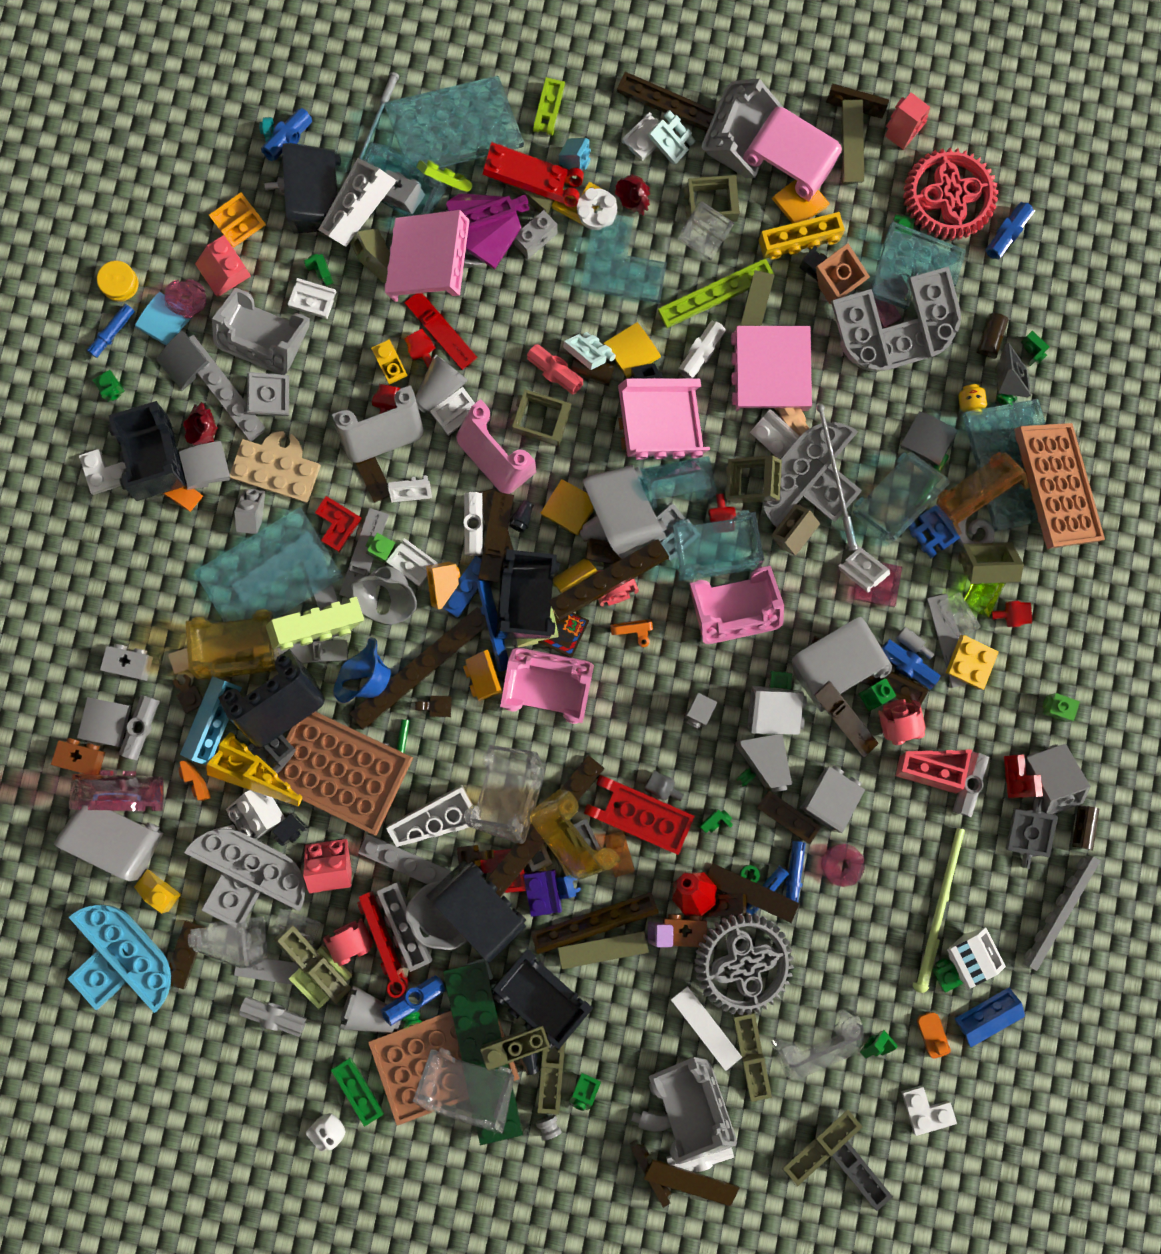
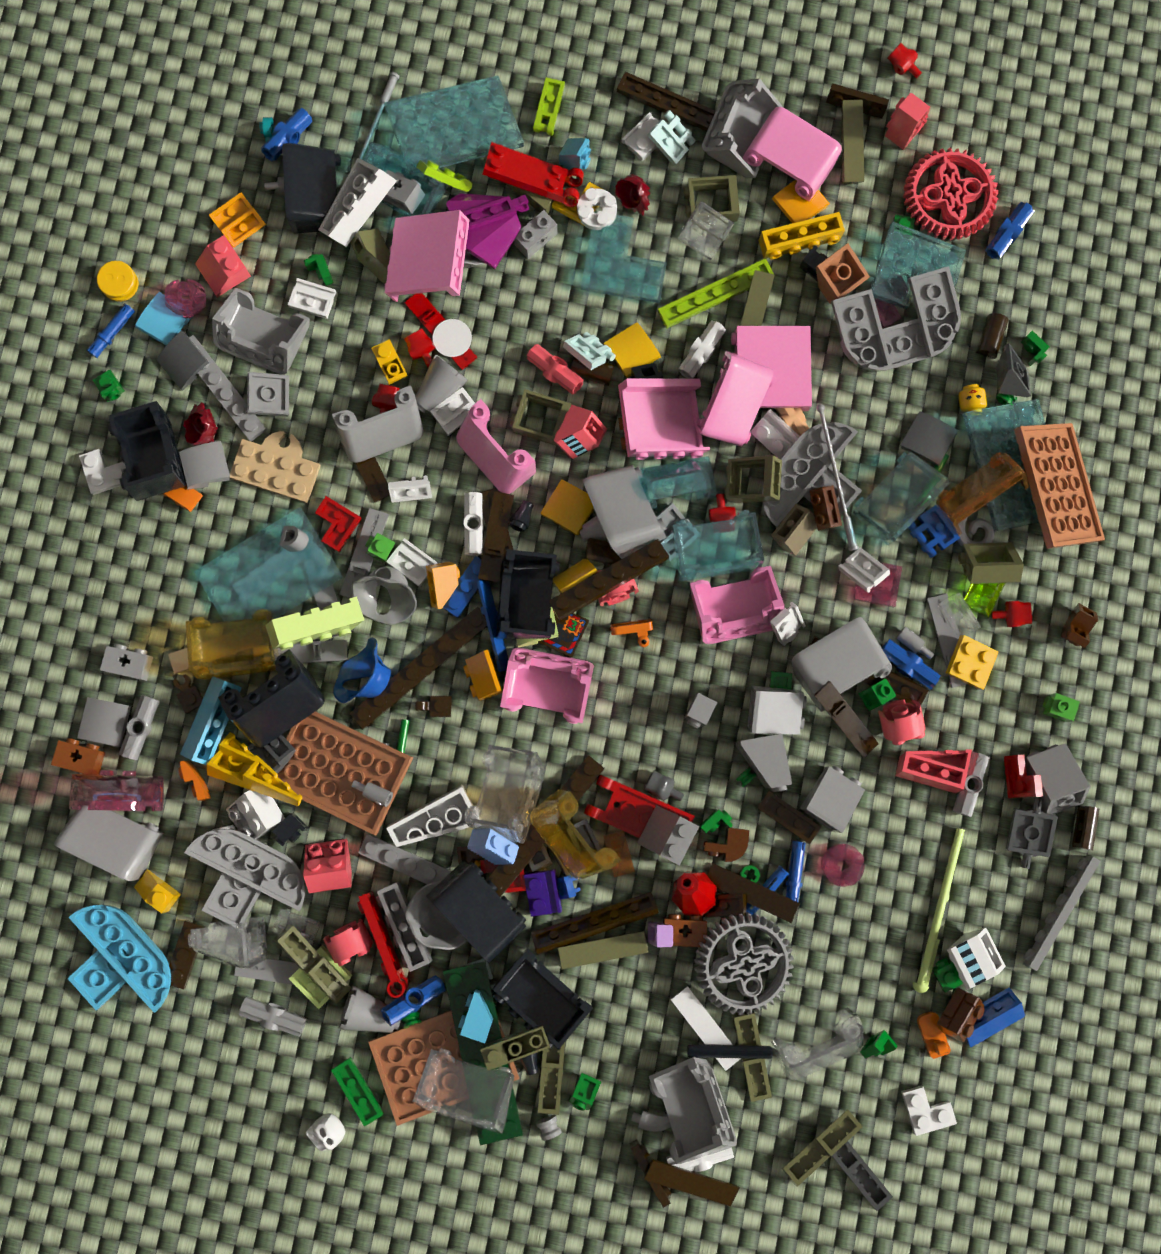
light grey slope [234,489,265,534] -> none
none -> light grey plate [279,526,309,552]
none -> light grey piece [352,780,393,807]
none -> white sticker [433,319,472,357]
none -> medium azure slope [458,989,493,1043]
none -> light blue brick [467,828,519,865]
none -> coral slope [554,405,607,459]
none -> light grey slope [637,806,699,866]
none -> black axle [687,1045,773,1059]
none -> bright pink windscreen [694,351,775,447]
none -> reddish brown brick [703,827,750,862]
none -> white plate [770,602,806,646]
none -> reddish brown bracket [809,485,842,531]
none -> red piece [887,43,922,79]
none -> reddish brown brick [937,988,984,1043]
none -> reddish brown brick [1061,603,1098,648]

